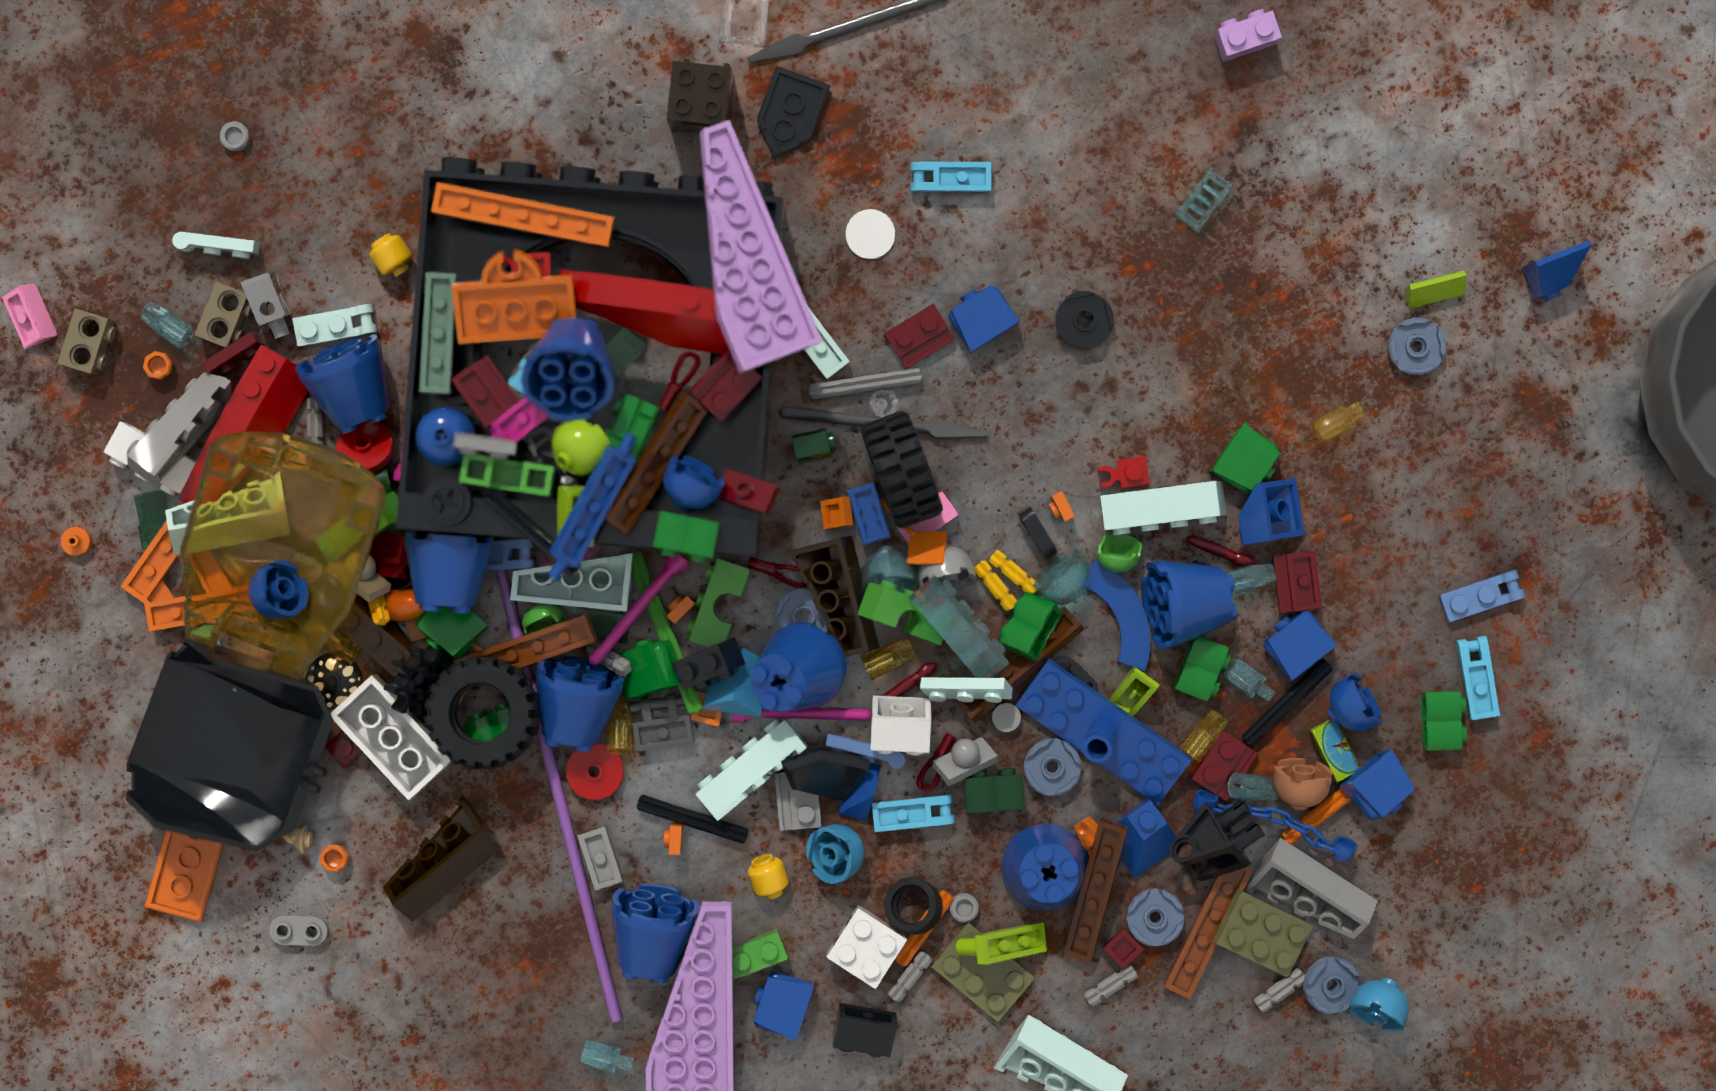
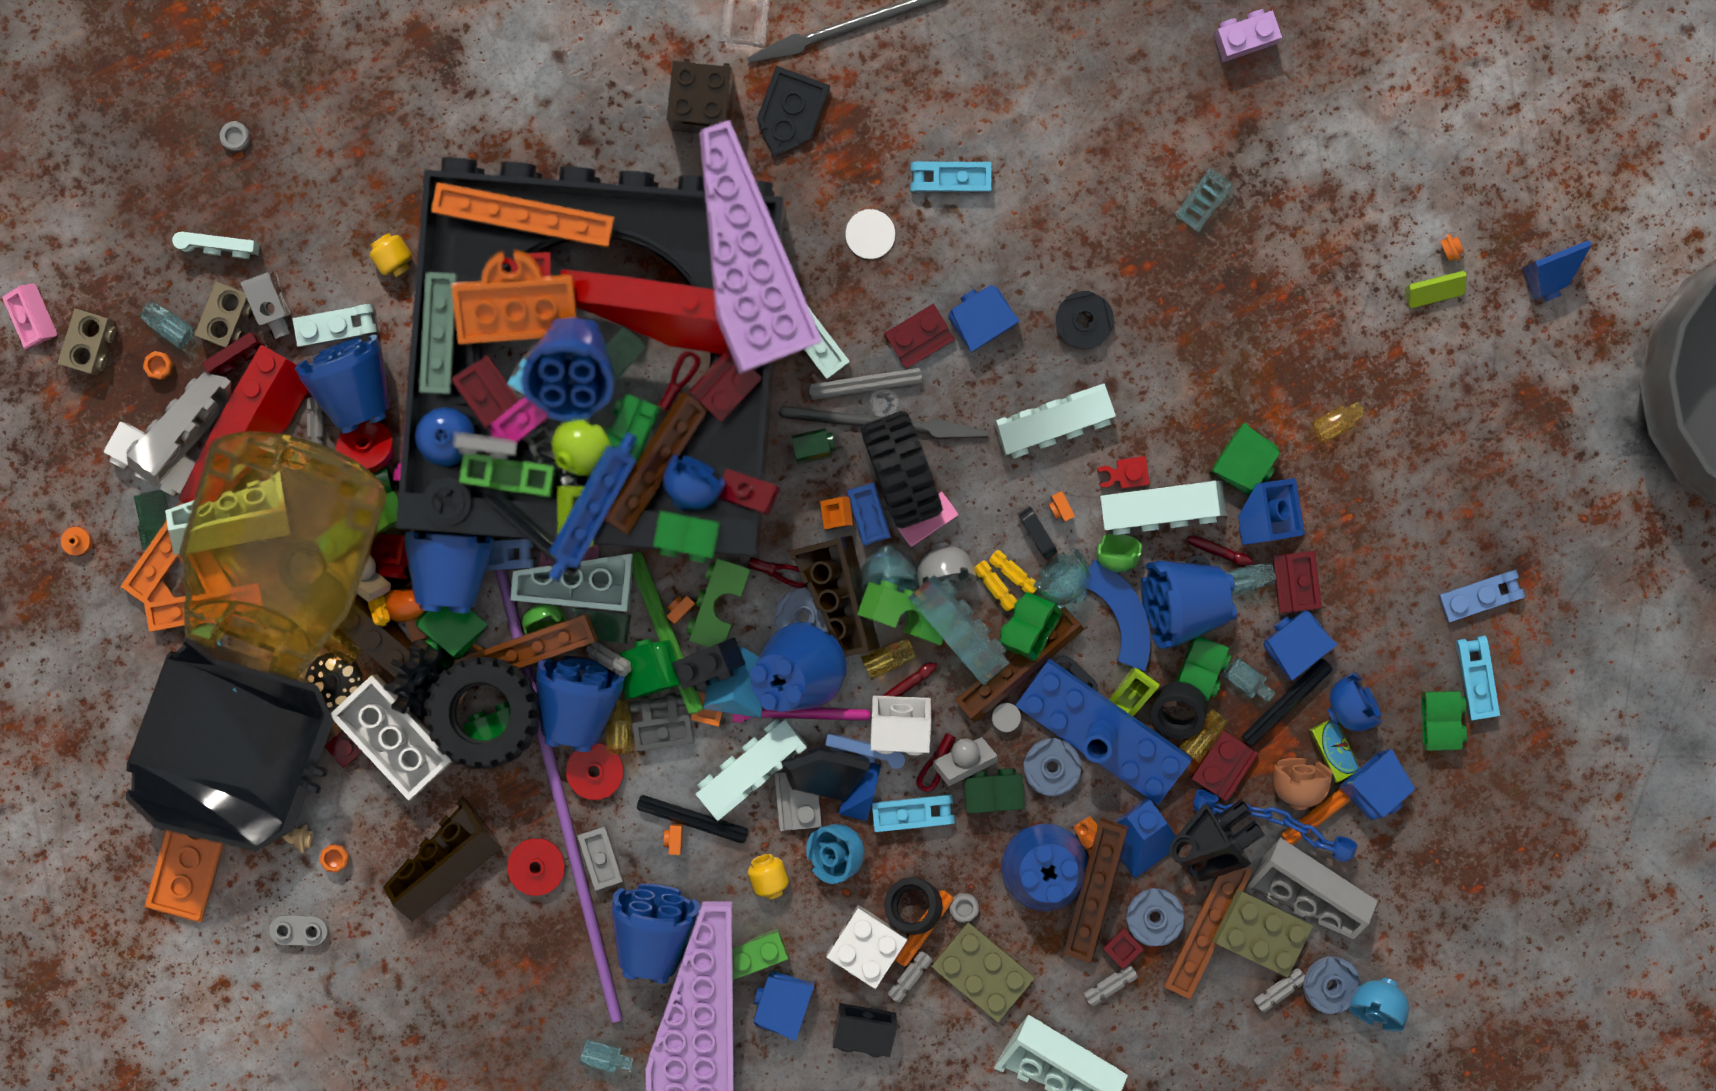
blue cylinder [248,560,309,620] -> none
dark pink piece [589,553,689,665] -> none
orange piece [880,498,947,565] -> none
light aqua plate [920,677,1013,703] -> none
lime piece [956,922,1047,965] -> none
clear light blue hinge [1228,772,1279,801] -> none
sand blue plate [1387,318,1446,375] -> none
none -> red plate [507,838,565,896]
none -> light aqua wedge [993,384,1116,459]
none -> black tyre [1150,682,1208,739]
none -> orange plate [1440,233,1465,262]

